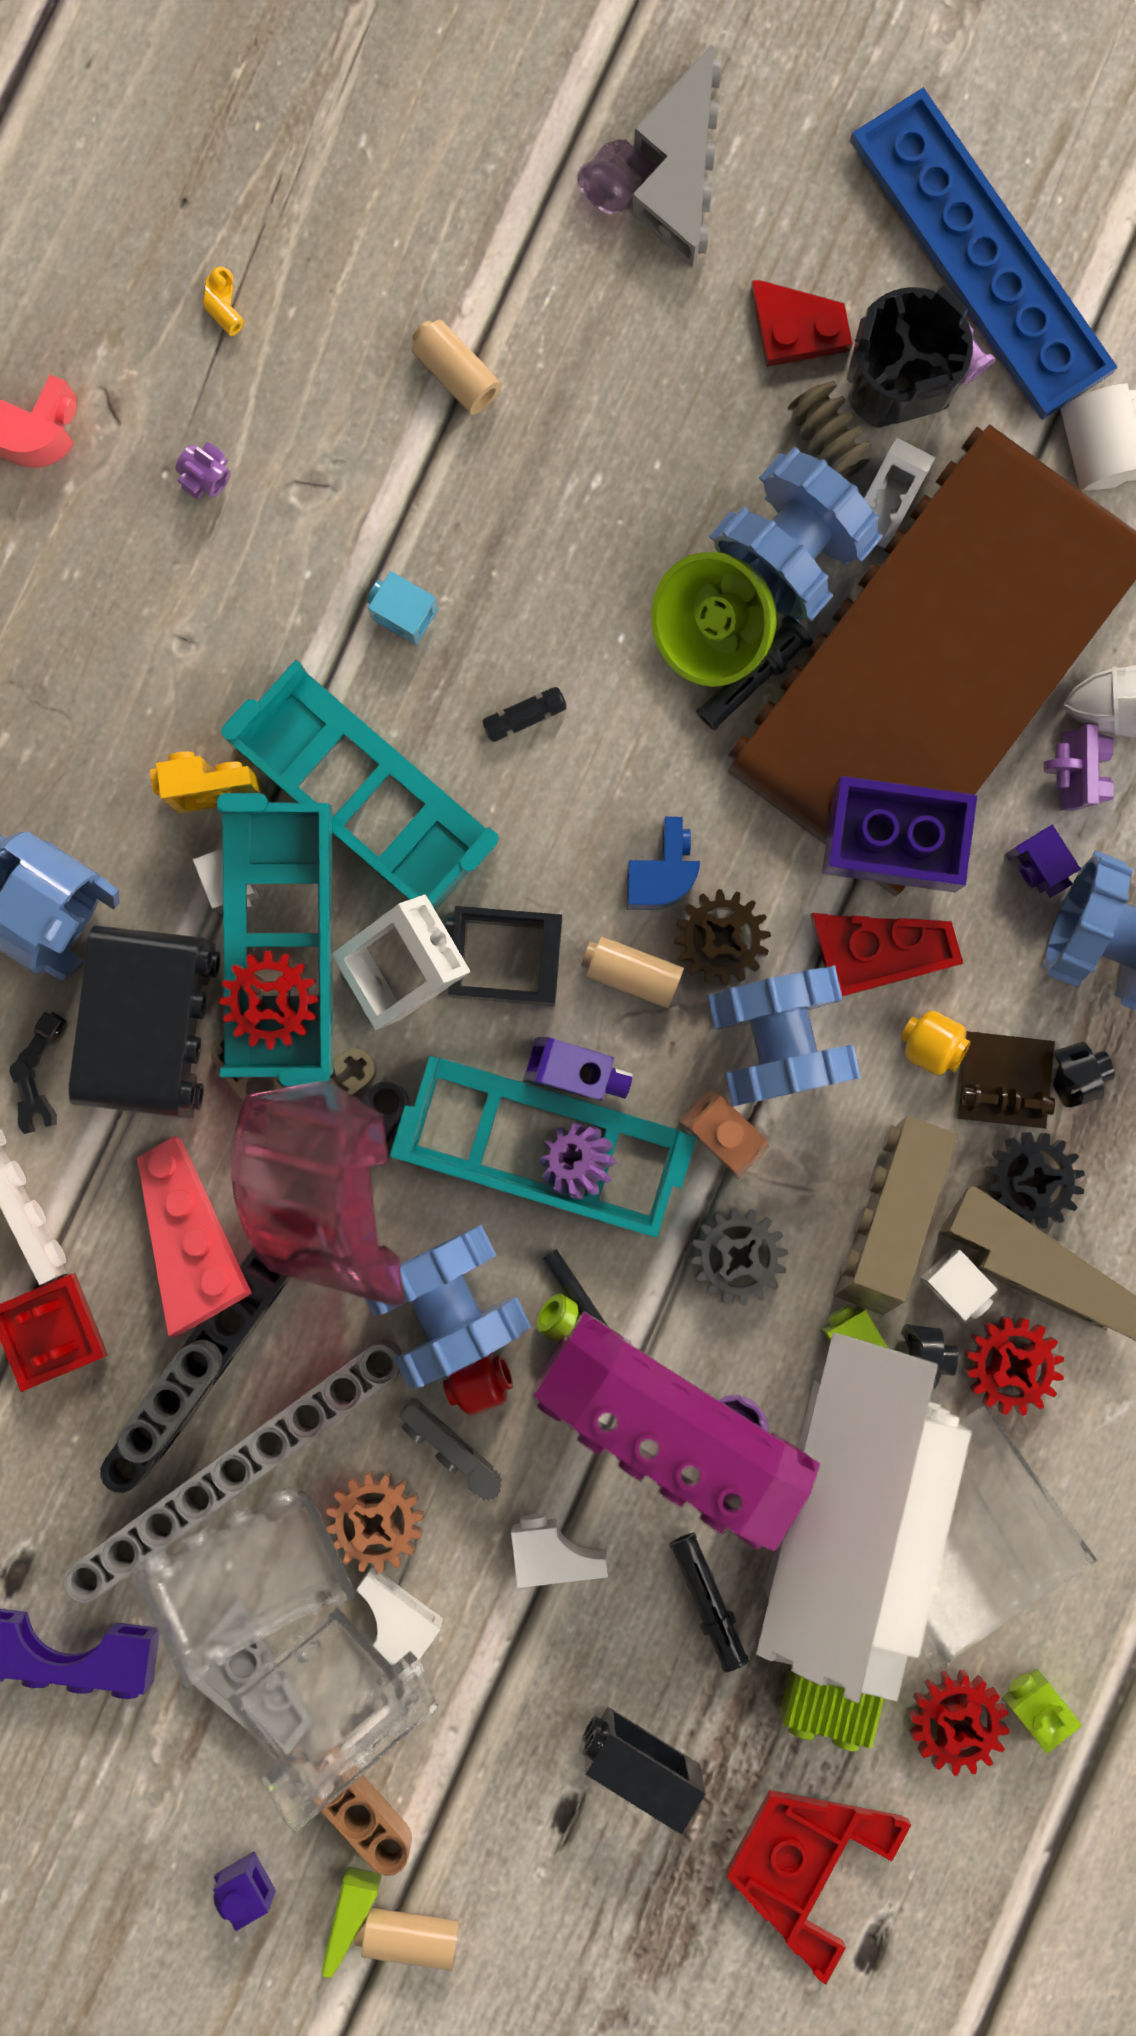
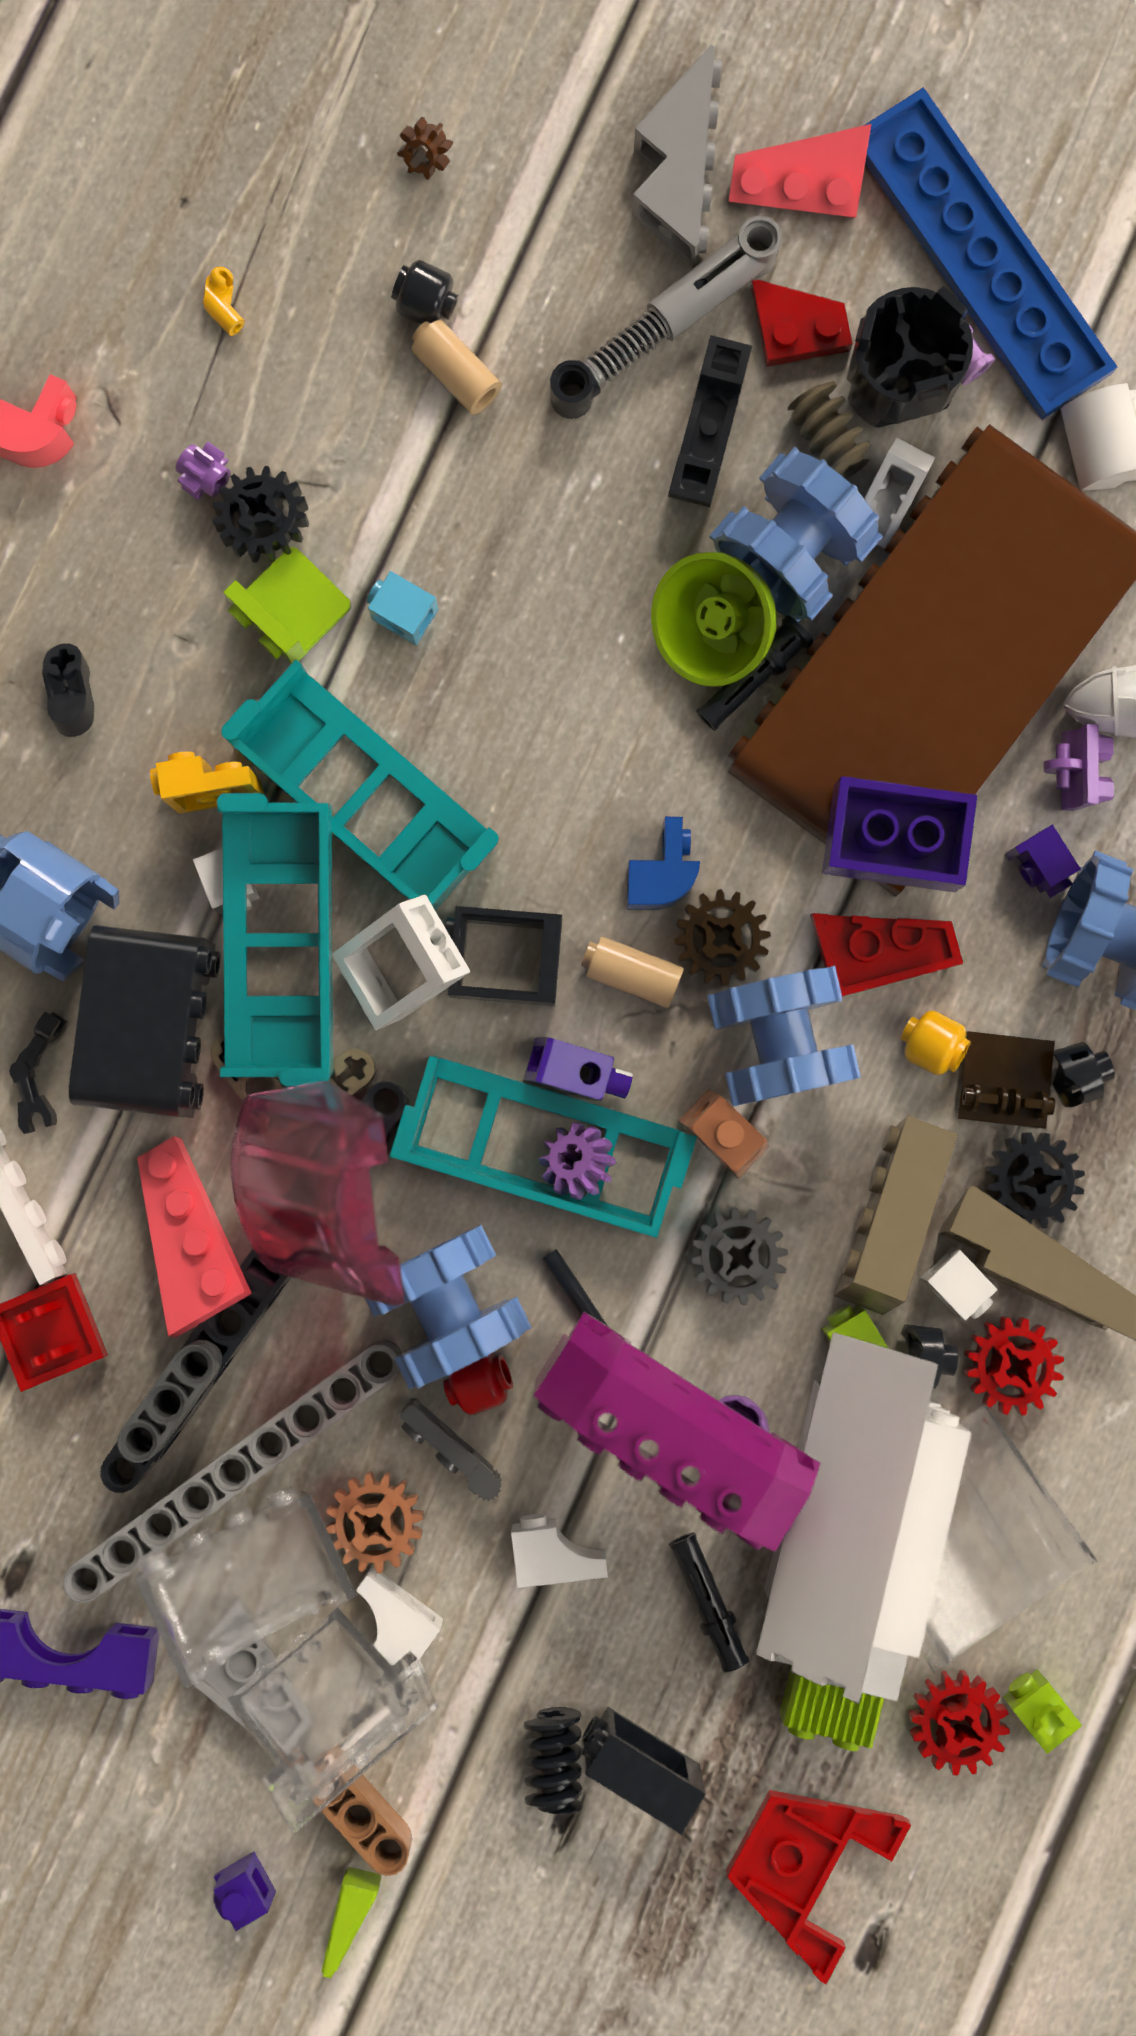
red gear [219,951,320,1050] -> none
tan brick [354,1908,459,1971] -> none
black axle [482,687,567,742] -> none
lime tile [537,1294,578,1341] -> none
clear purple piece [577,139,655,214] -> none
none -> black piece [42,643,95,737]
none -> black gear [212,466,309,563]
none -> lime bracket [223,547,351,664]
none -> black head [391,260,459,324]
none -> reddish brown gear [397,117,453,180]
none -> black piece [524,1707,582,1814]
none -> piece [550,216,782,419]
none -> black slope [668,335,752,507]
none -> coral wing [728,124,871,218]

